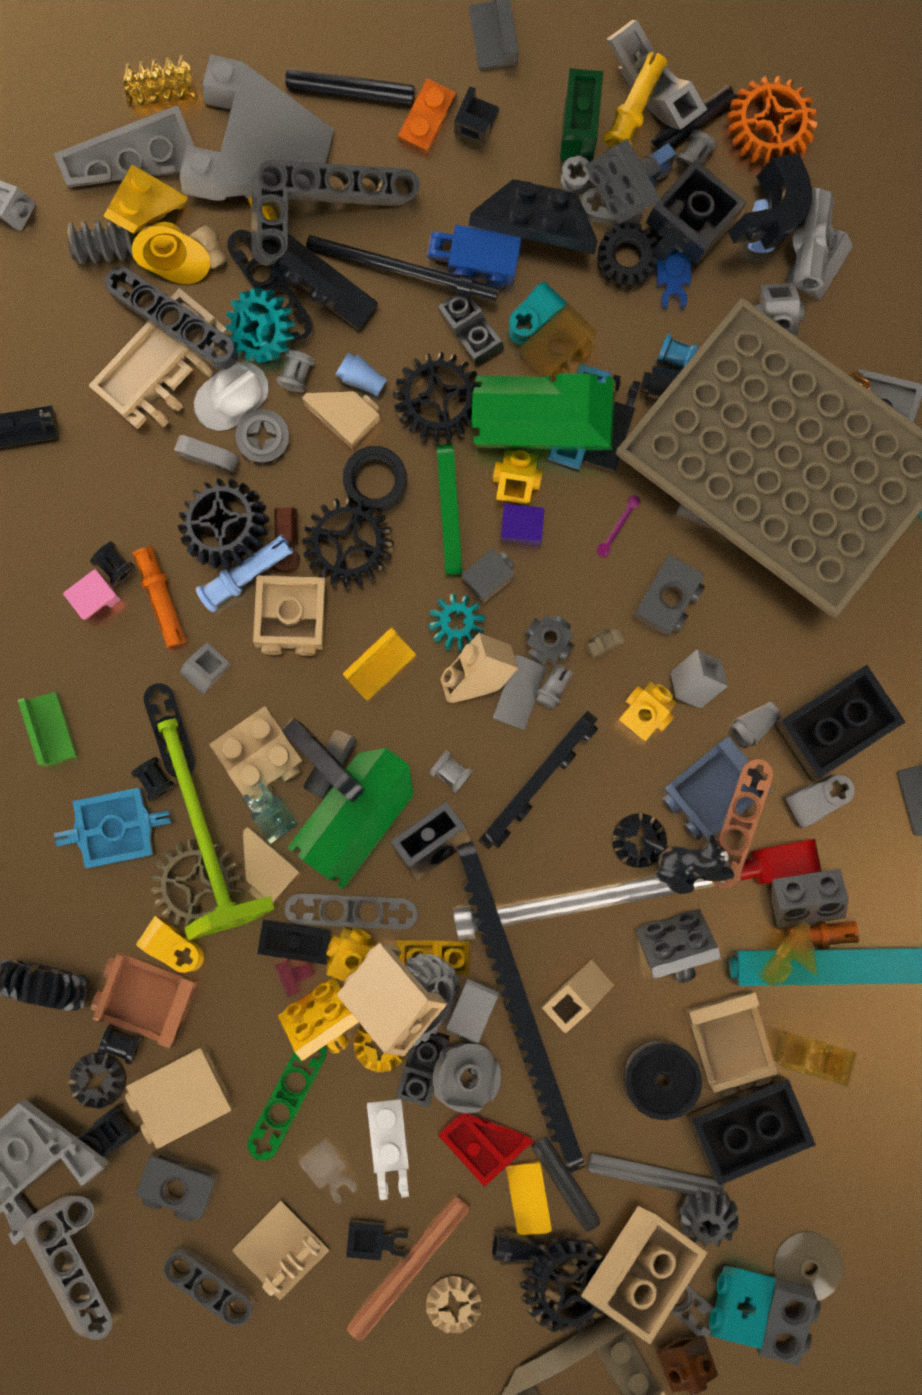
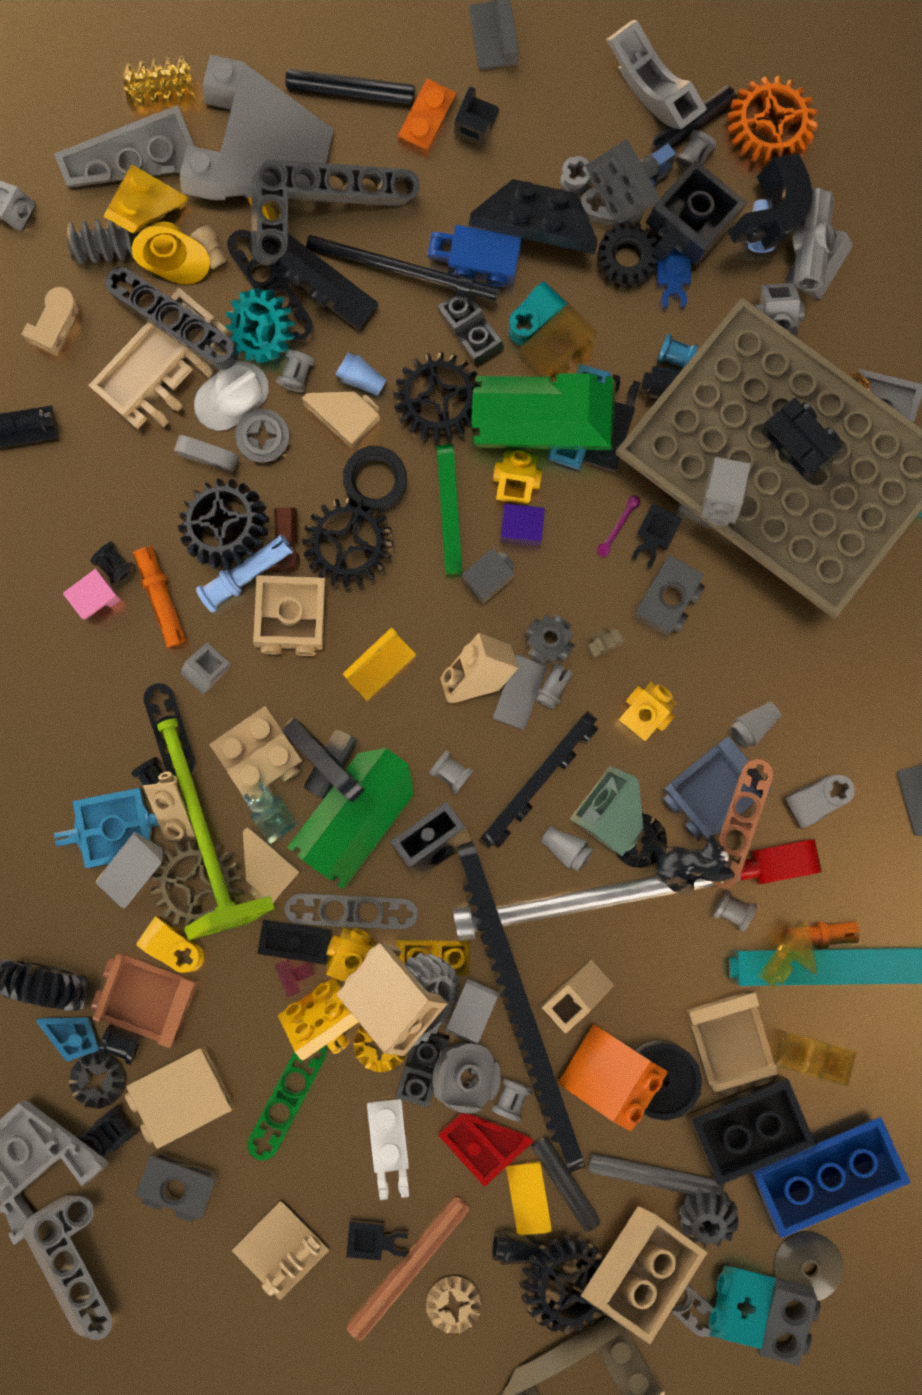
bright green panel [18,691,78,767] -> none
dark grey beam [164,1247,255,1326] -> none
clear plate [298,1138,357,1204] -> none
teal gear [428,593,486,651] -> none
dark green panel [560,68,604,163] -> none
yellow pin [603,52,667,148] -> none
dark grey plate [635,909,721,983] -> none
reddish brown brick [658,1335,719,1395] -> none
light grey panel [670,649,728,708] -> none
dark grey brick [771,869,849,929] -> none
black brick [775,665,905,781] -> none
none -> tan leg [21,287,79,356]
none -> dark azure piece [36,1017,99,1062]
none -> light grey slope [96,832,163,909]
none -> tan hinge [144,772,197,843]
none -> light grey bush [492,1078,533,1122]
none -> light grey cone [541,826,594,872]
none -> orange panel [558,1024,667,1131]
none -> sand green slope [569,765,643,856]
none -> black plate [632,503,683,567]
none -> light grey brick [701,457,750,526]
none -> light grey bush [712,889,757,932]
none -> blue slope [752,1117,911,1238]
none -> black brick [761,398,842,482]

